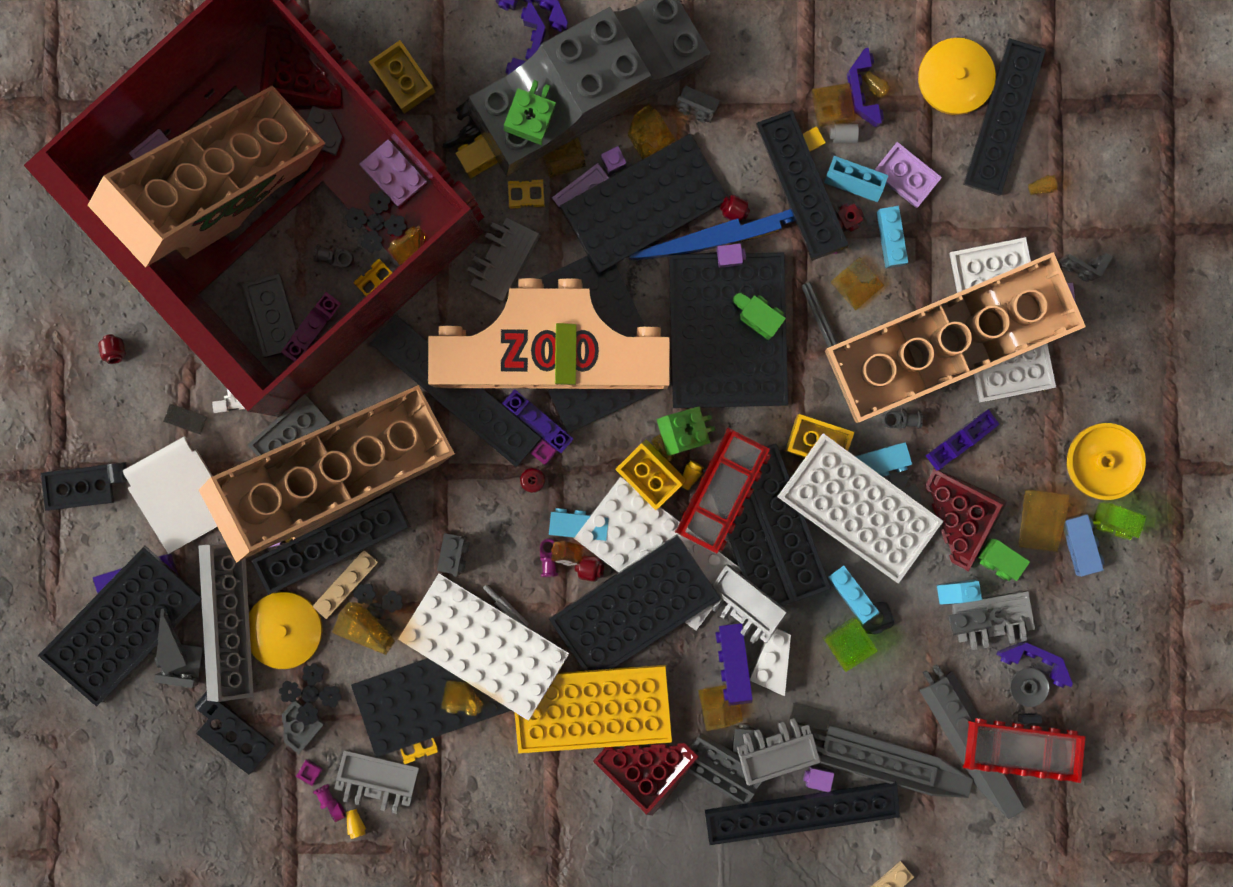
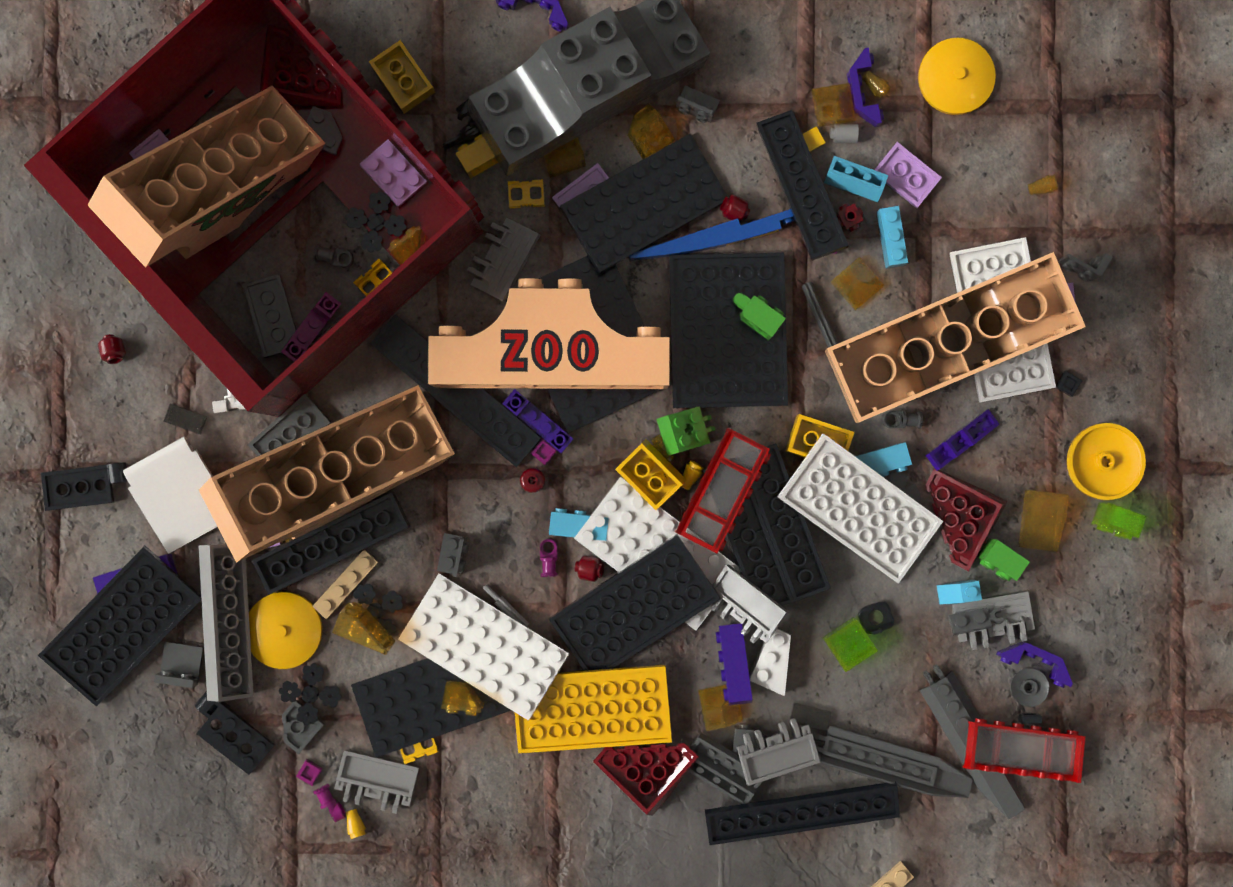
dark grey slope [155,608,187,673] -> none
bright green hinge [504,80,556,145] -> none
dark purple slope [505,2,546,75] -> none
clear orange brick [551,540,583,566] -> none
lime slope [555,323,576,385] -> none
medium lavender brick [601,146,627,176] -> none
medium lavender brick [717,244,746,268] -> none
medium lavender brick [803,766,834,792] -> none
medium azure brick [828,566,879,625] -> none
black plate [963,38,1046,196] -> none
medium blue brick [1061,514,1104,577] -> none
none -> black tile [1056,371,1082,397]

